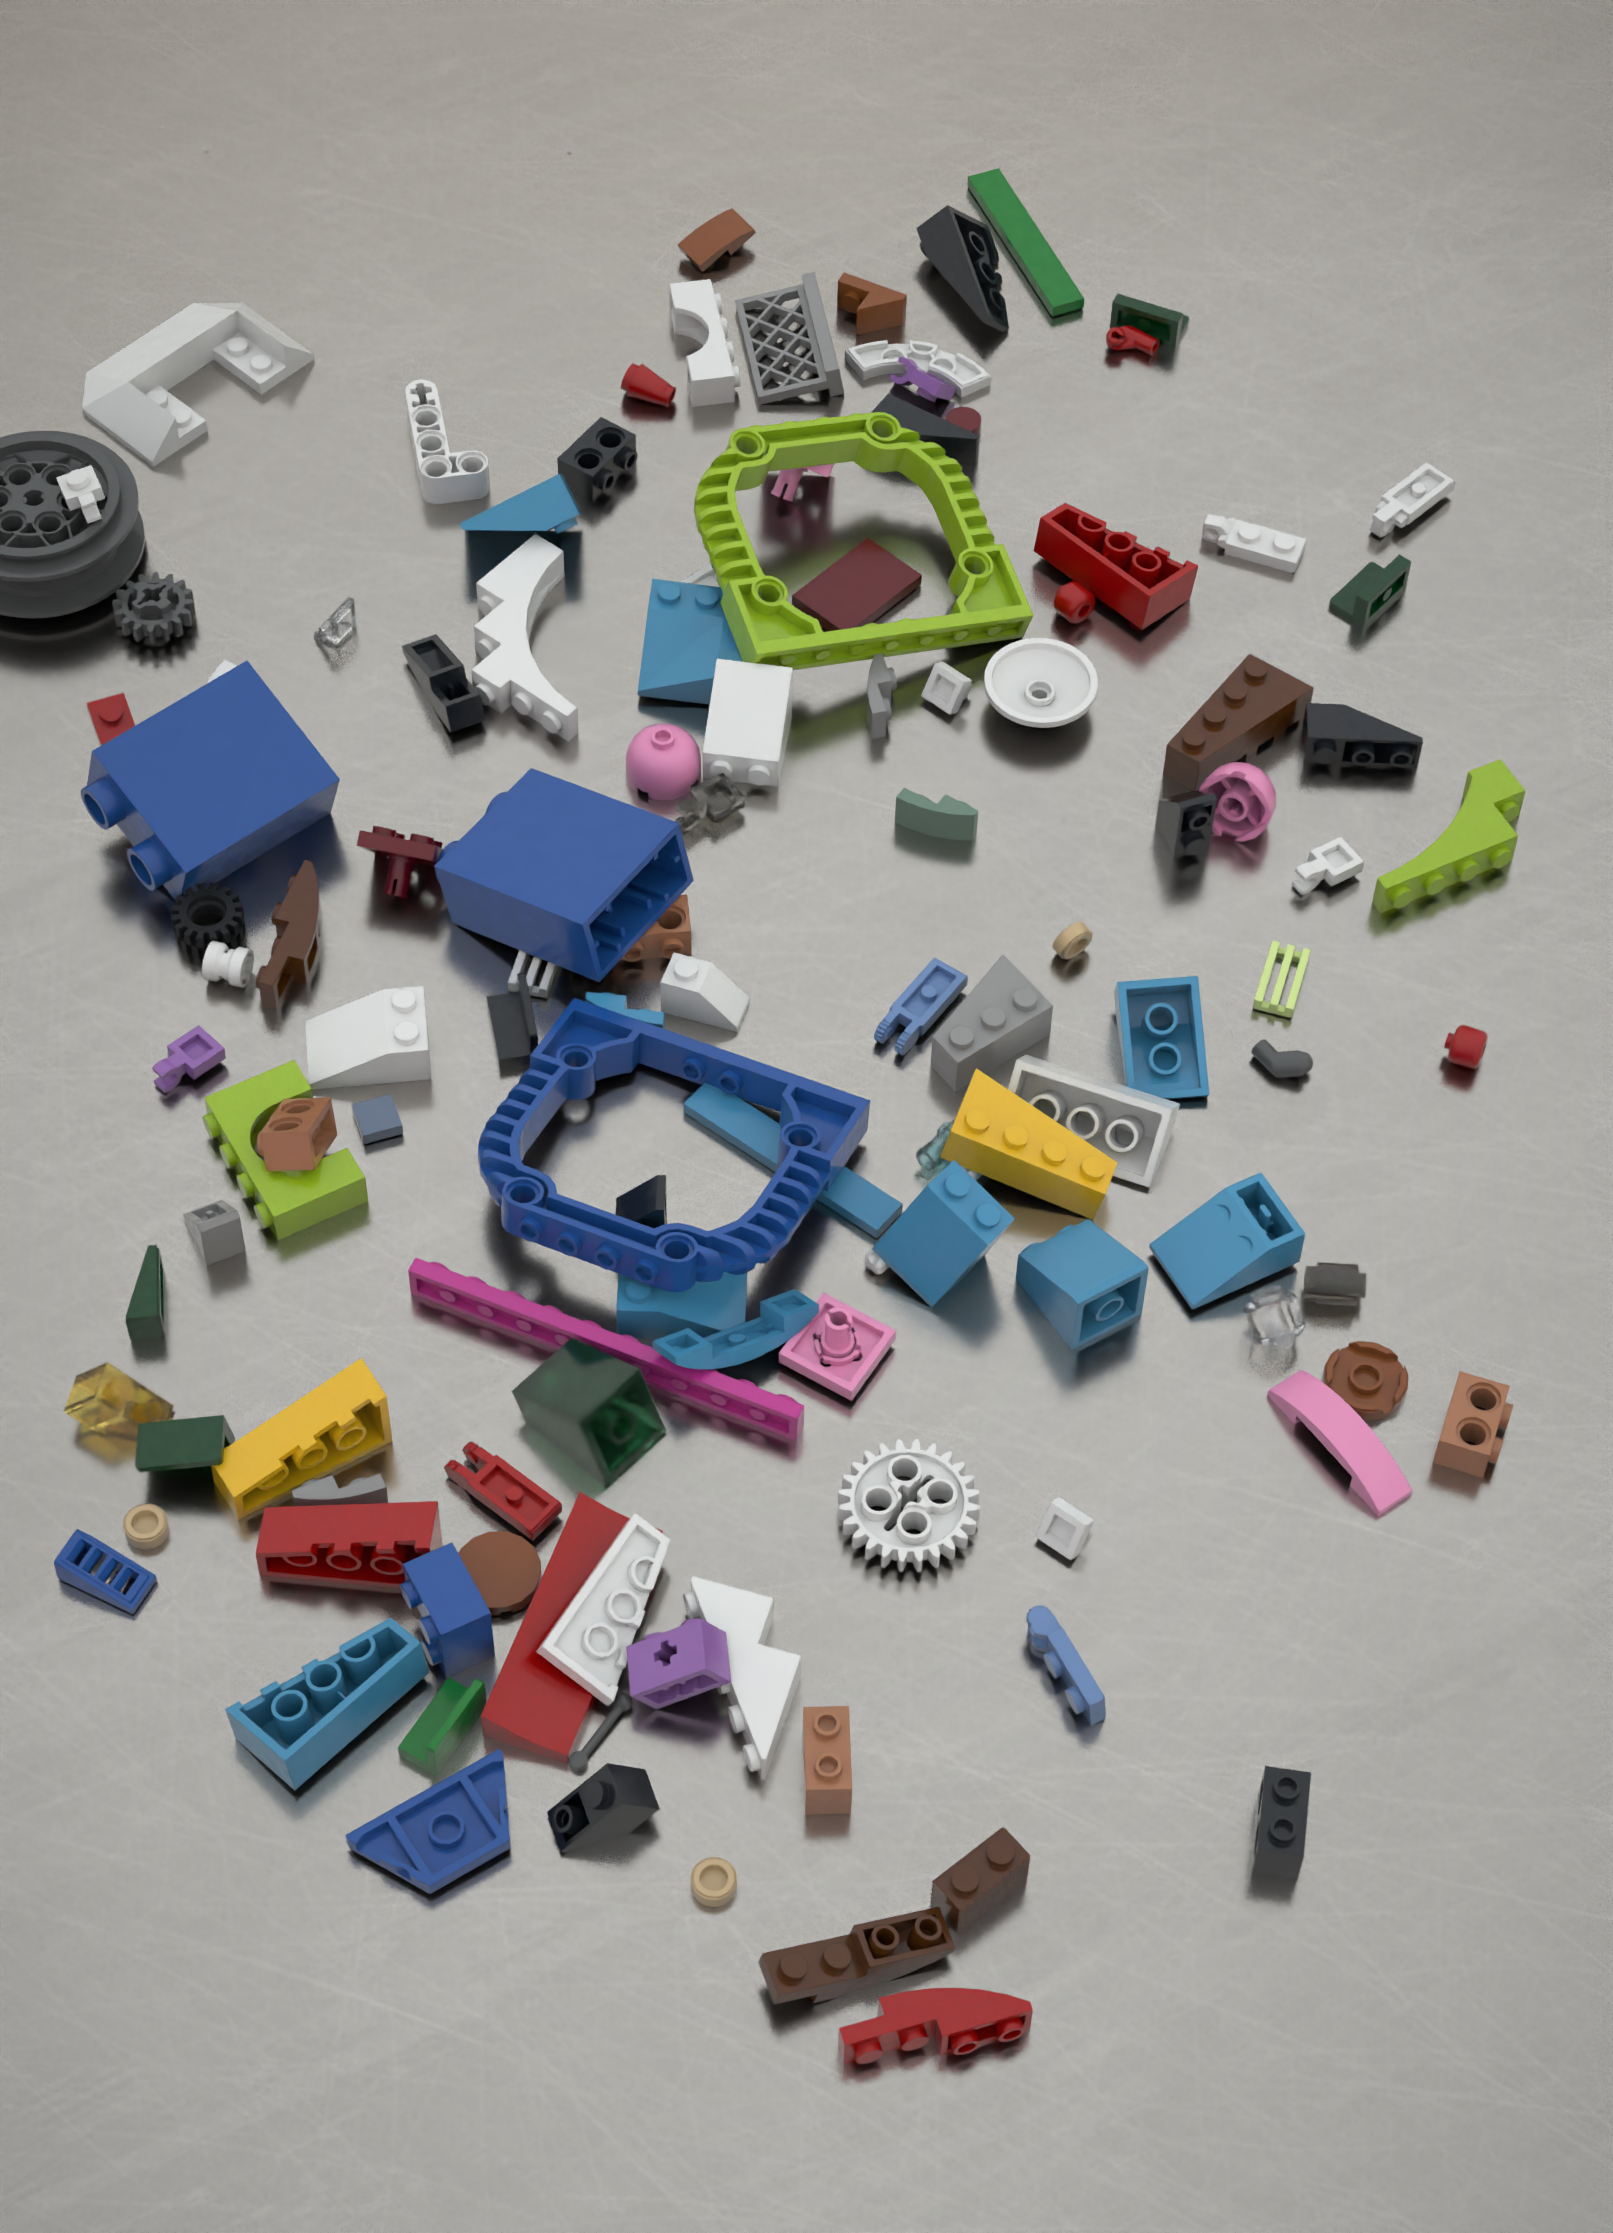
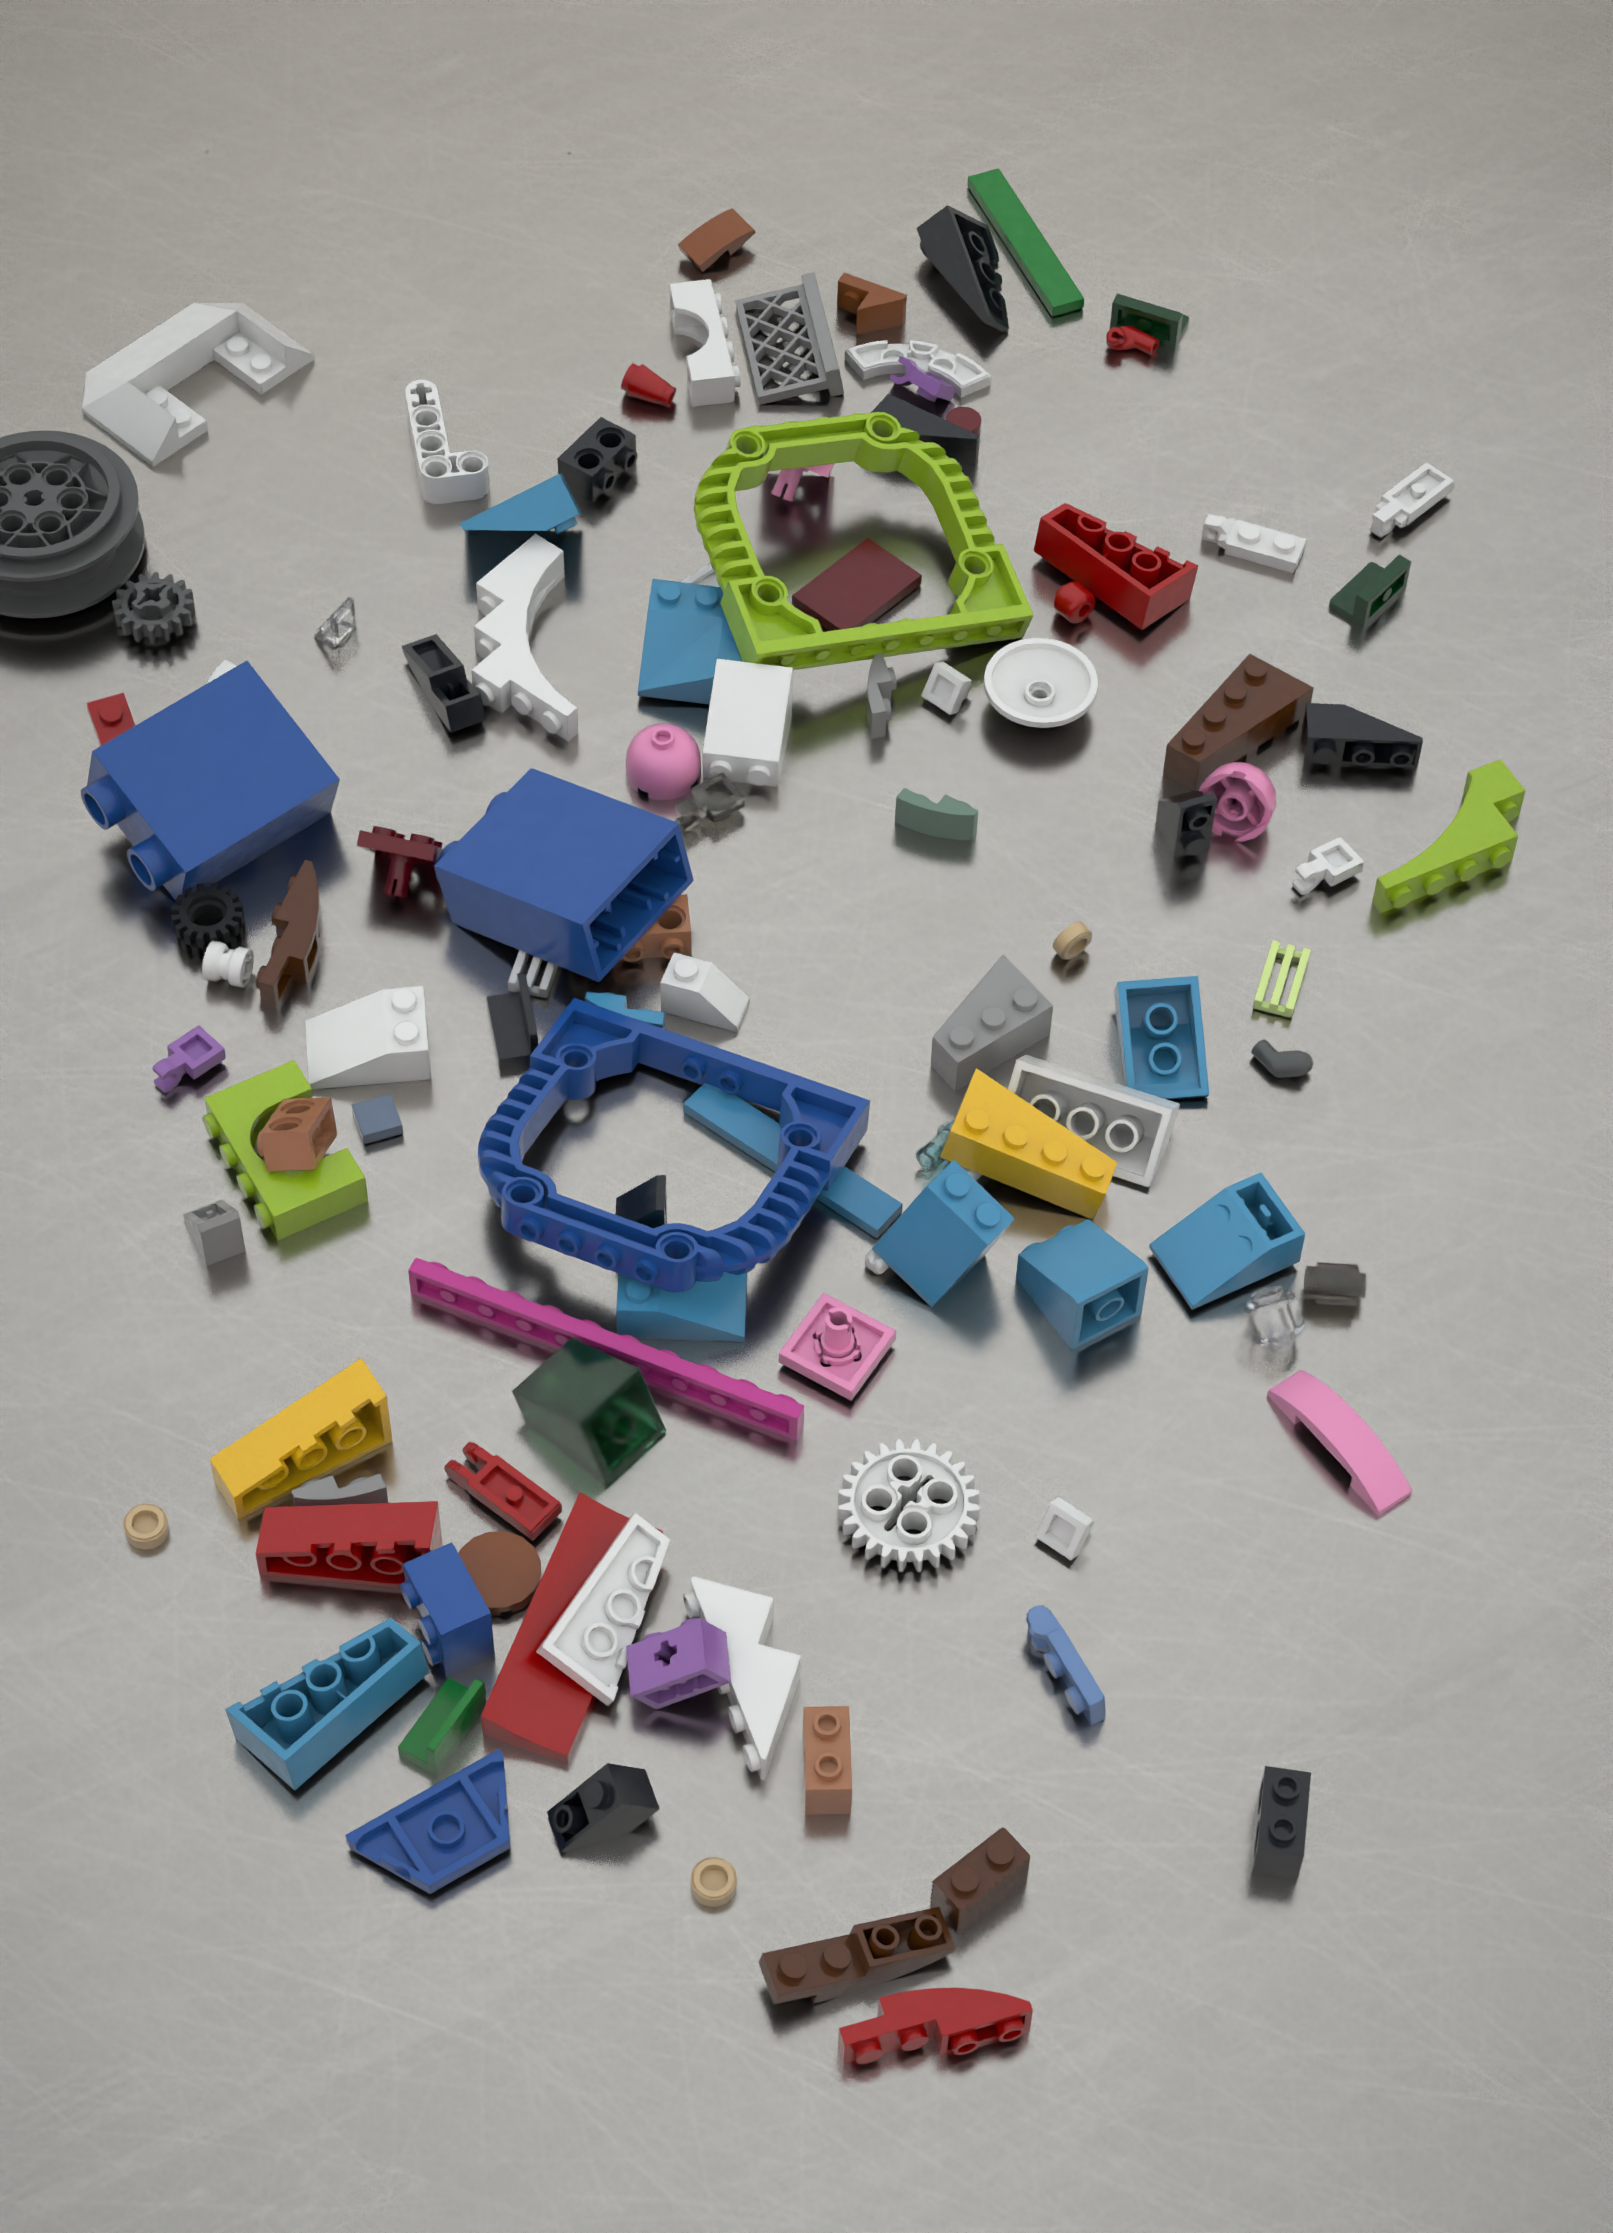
blue slope [54,1529,157,1614] -> none
white plate [56,465,105,524] -> none
clear yellow slope [64,1362,174,1440] -> none
dark green slope [125,1245,165,1341] -> none
dark green panel [135,1415,235,1473] -> none
dark grey hinge [569,1693,633,1771] -> none
dark azure slope [652,1289,819,1369] -> none
medium blue hinge [873,958,968,1055] -> none
dark orange tile [1322,1341,1408,1421] -> none
nougat brick [1433,1371,1513,1478] -> none
red piece [1444,1025,1488,1069] -> none

